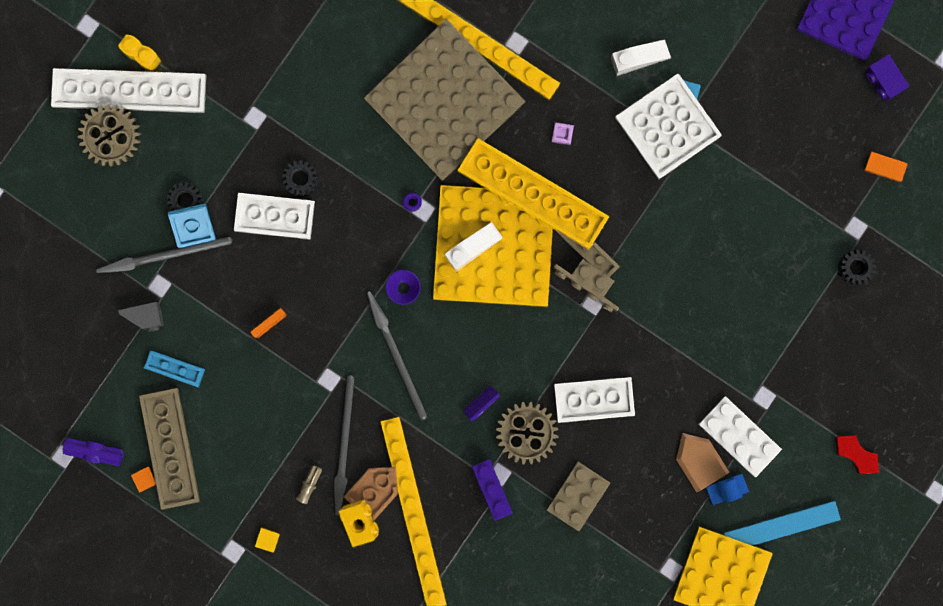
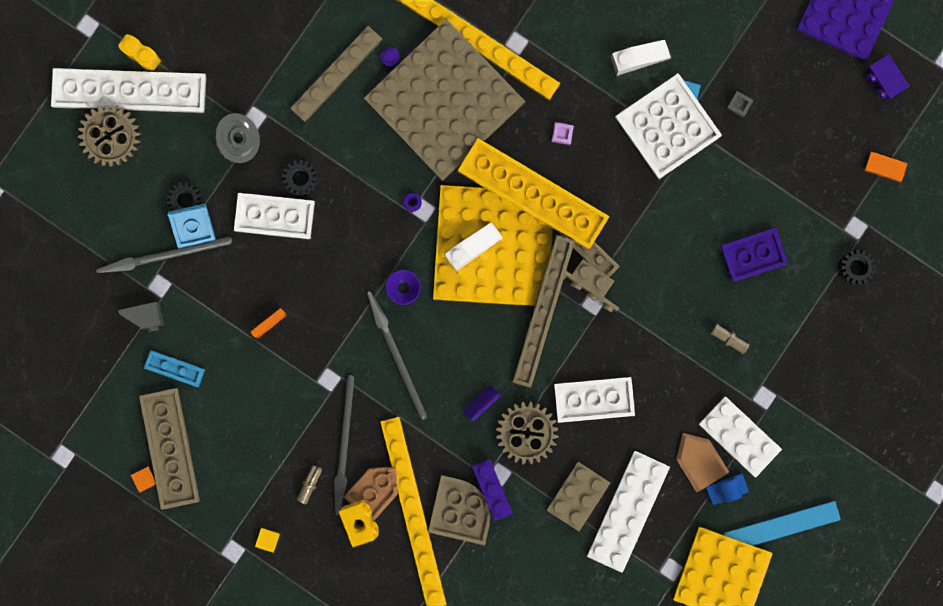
dark purple piece [62,438,124,466] -> none
red tile [836,435,879,474] -> none
none -> dark grey gear [214,113,260,163]
none -> dark tan plate [290,26,382,122]
none -> dark purple plate [381,47,400,67]
none -> dark tan plate [428,475,490,545]
none -> dark tan tile [513,235,575,388]
none -> white plate [587,451,670,573]
none -> dark tan pin [710,324,750,354]
none -> dark purple plate [720,228,788,282]
none -> dark grey plate [727,91,754,118]

